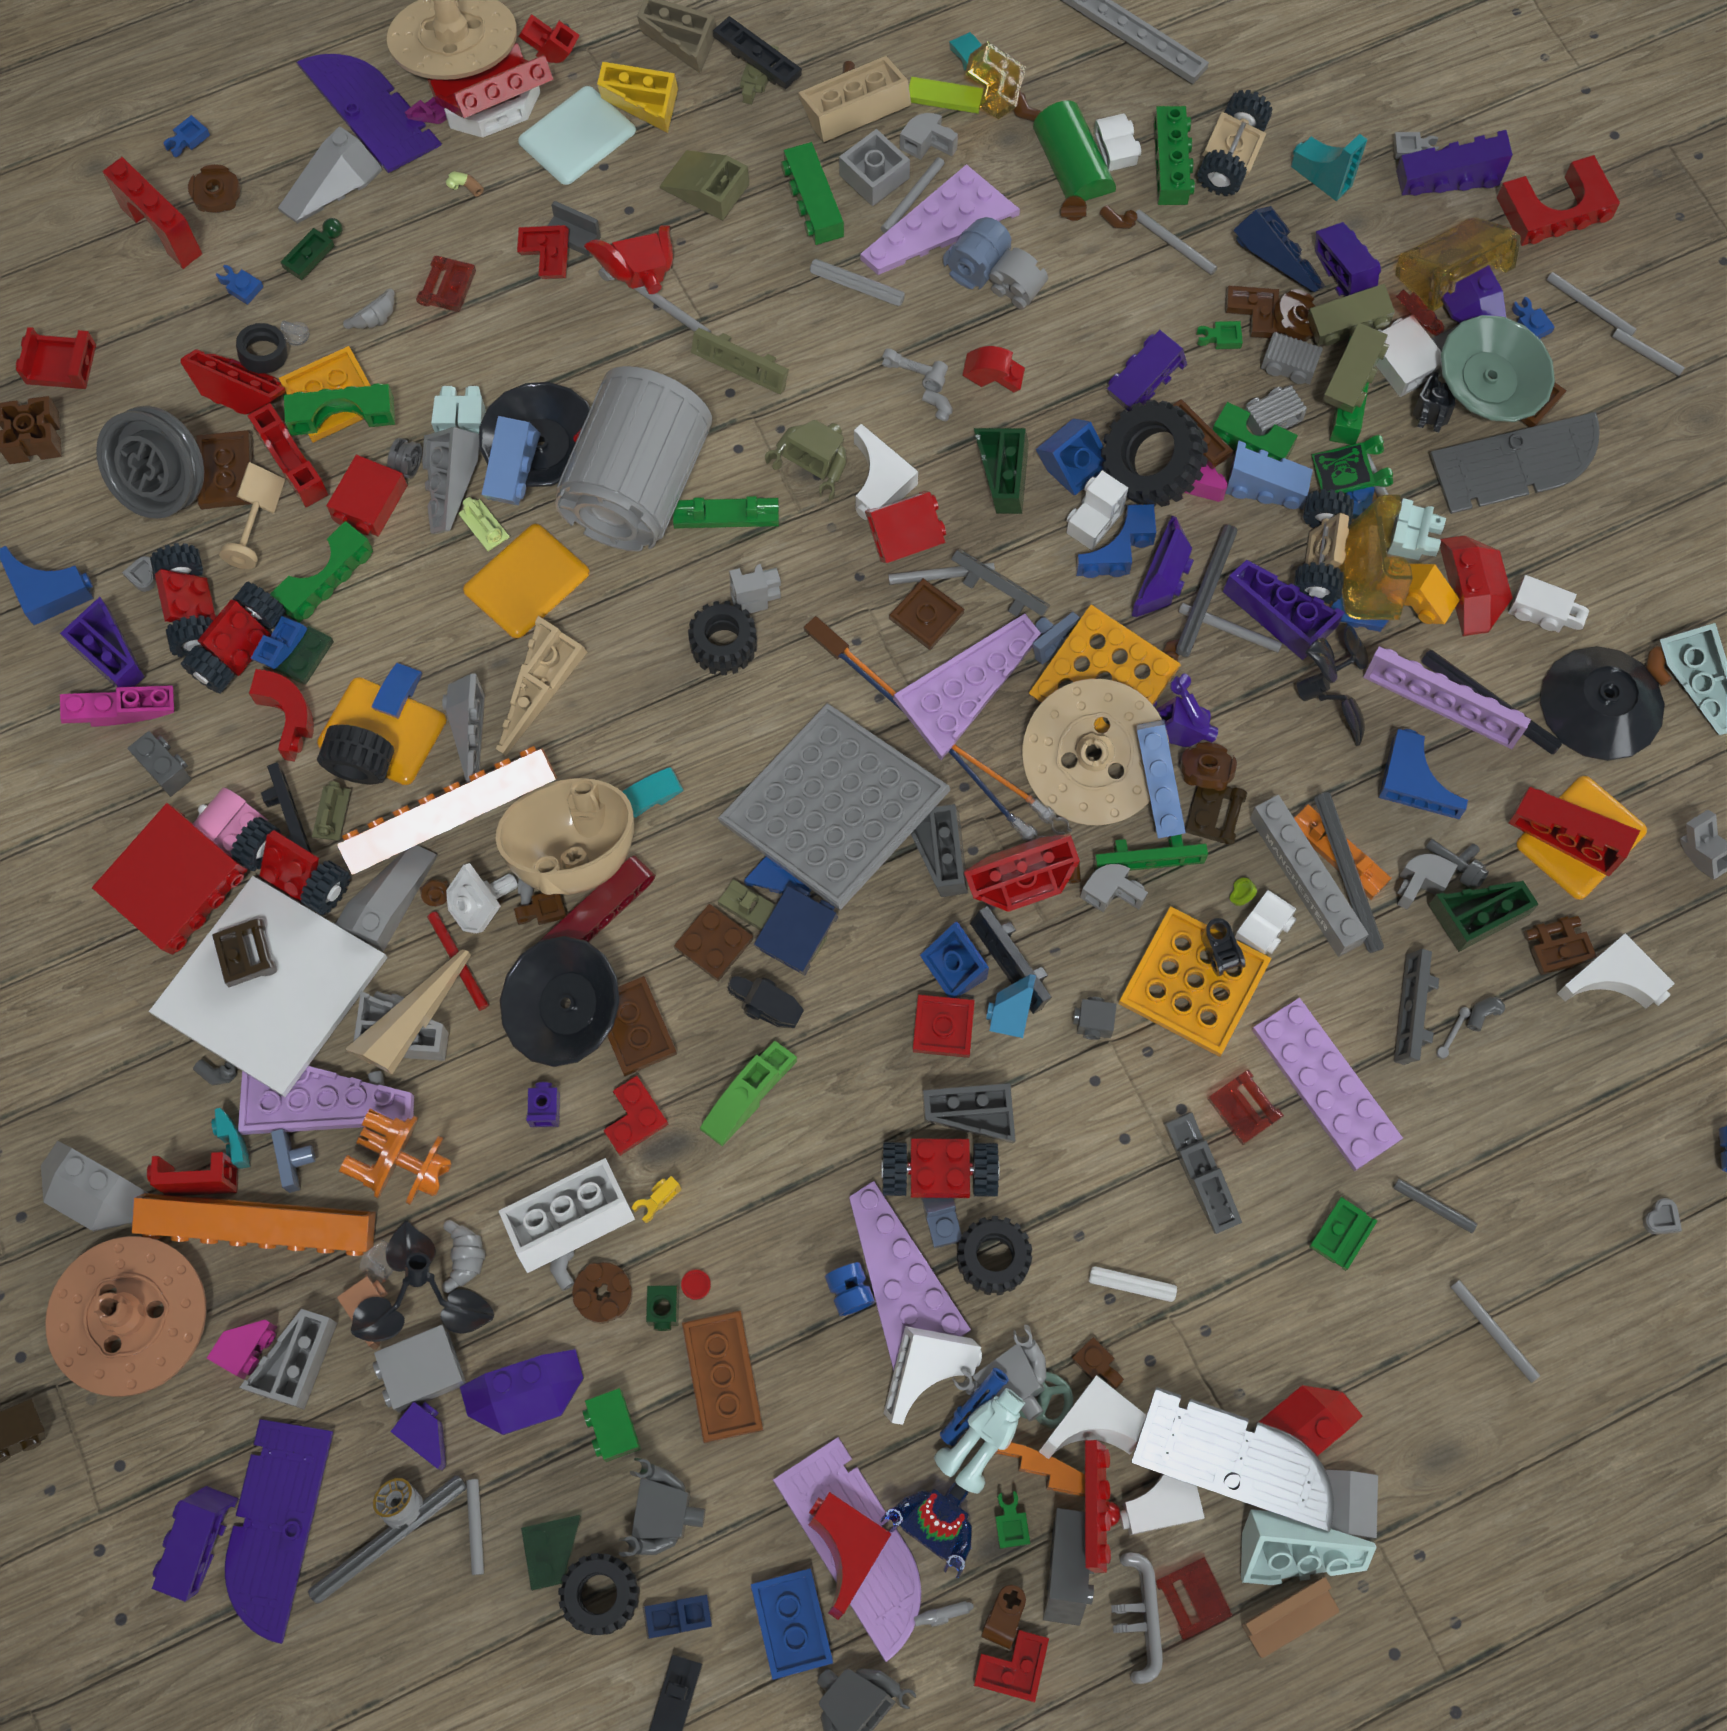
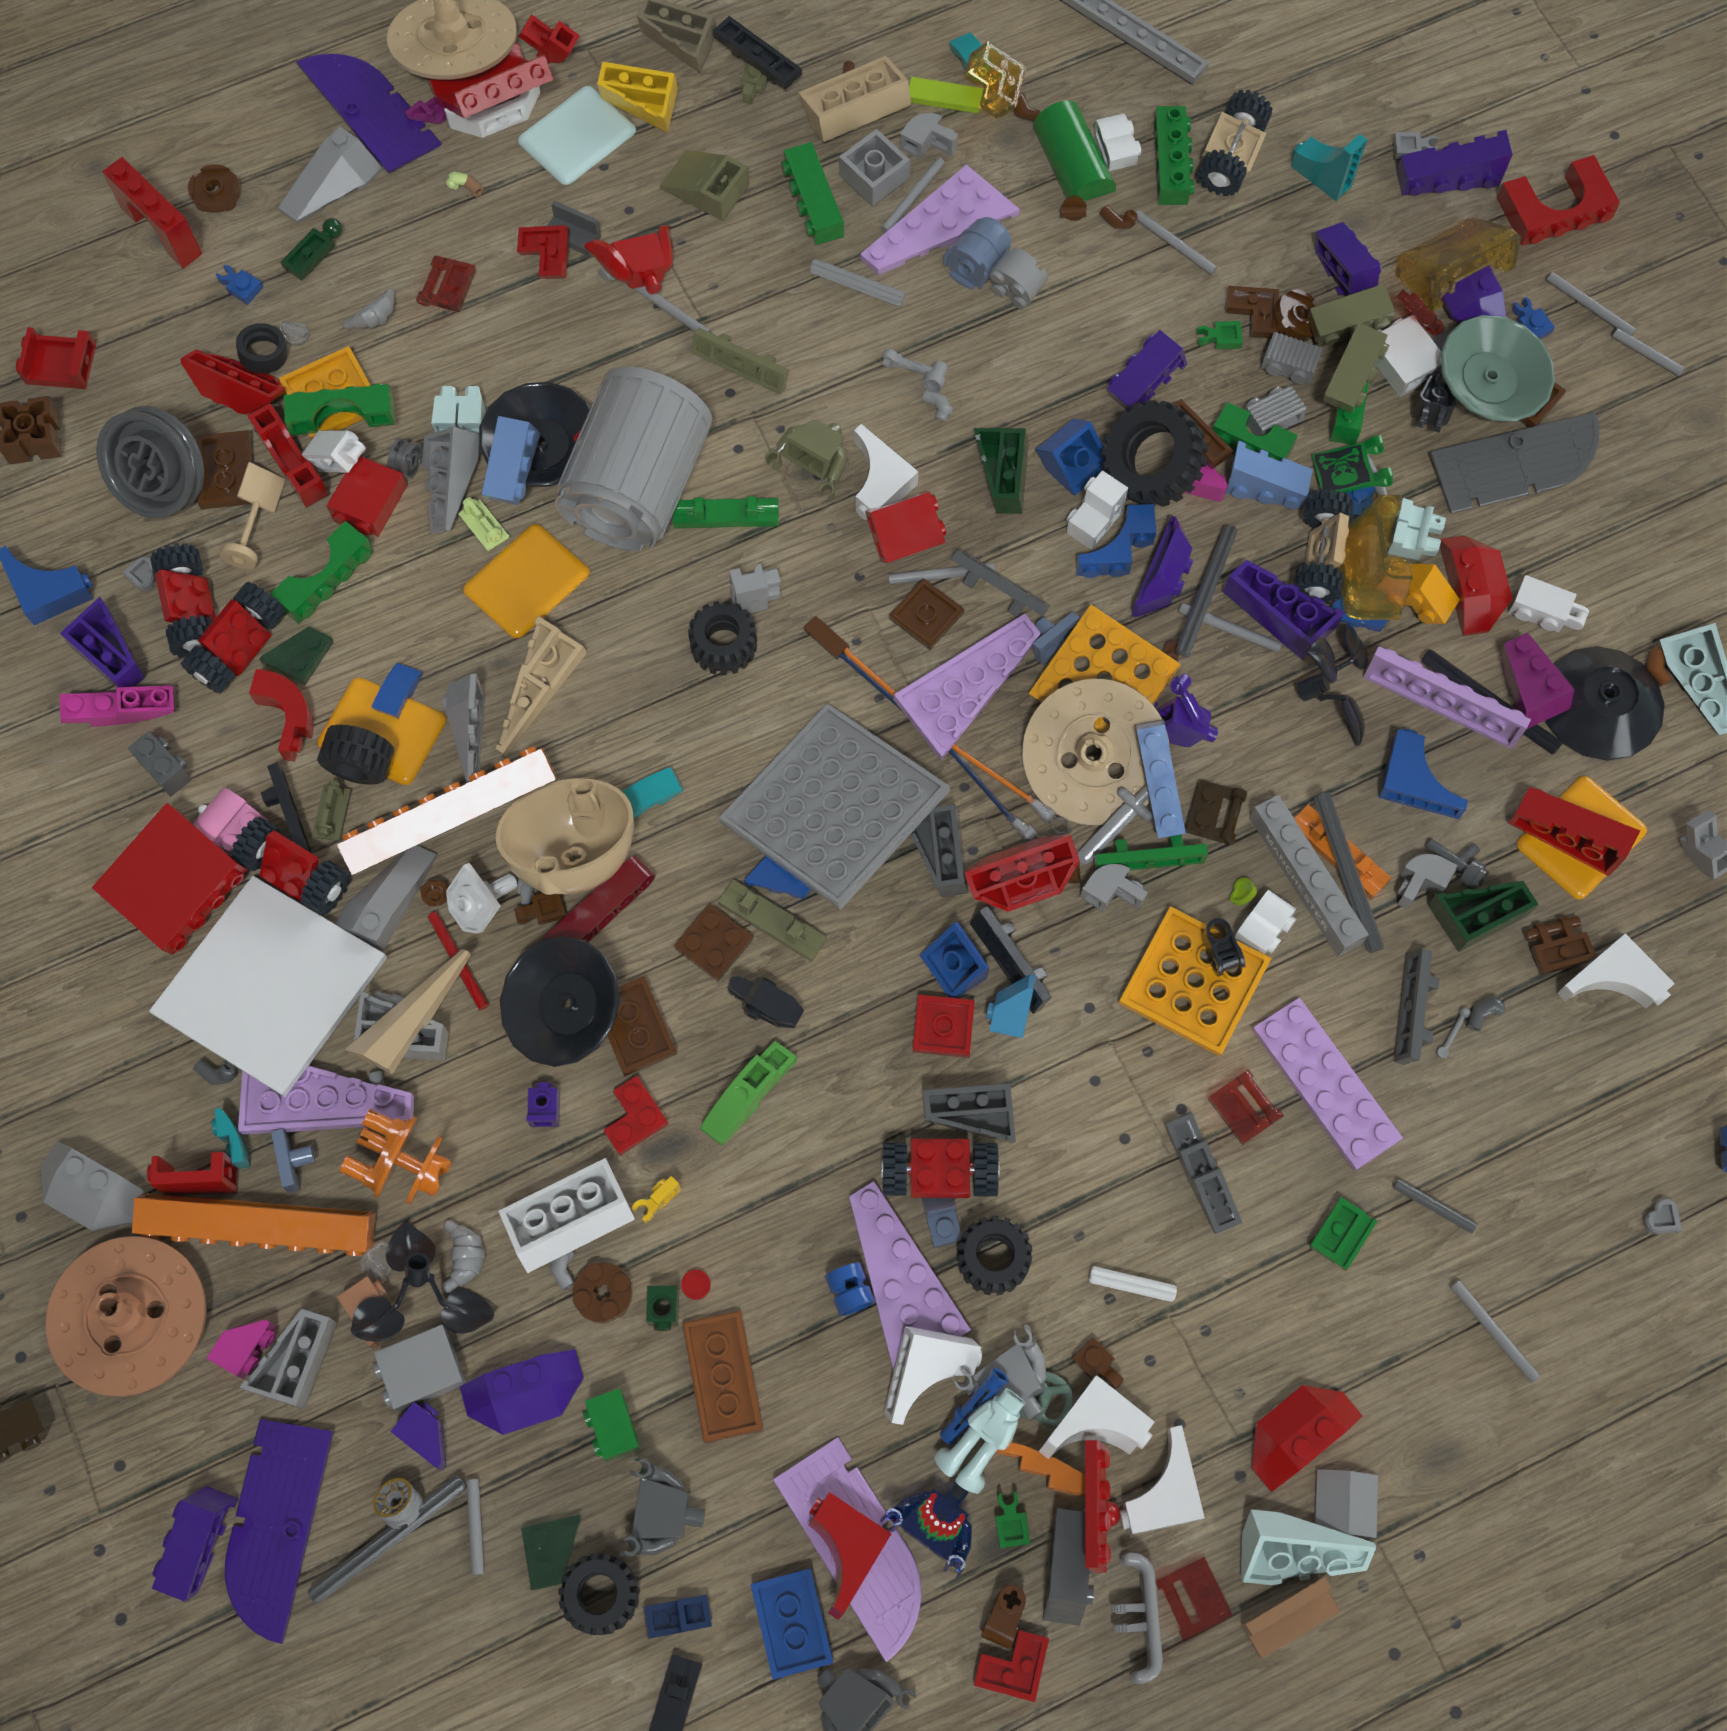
blue plate [163,115,210,157] -> none
dark brown plate [212,919,277,988] -> none
blue slope [251,616,307,669] -> none
dark blue panel [754,886,838,976] -> none
light grey piece [914,1601,974,1627] -> none
red brick [962,346,1025,393] -> none
dark grey brick [1073,997,1117,1040] -> none
door [1131,1387,1334,1532] -> none
reddish brown plate [1180,742,1237,791] -> none
dark blue wedge [1234,206,1326,292] -> none
none -> white brick [302,430,366,473]
none -> light grey sword [1077,784,1153,865]
none -> magenta wedge [1501,633,1574,729]

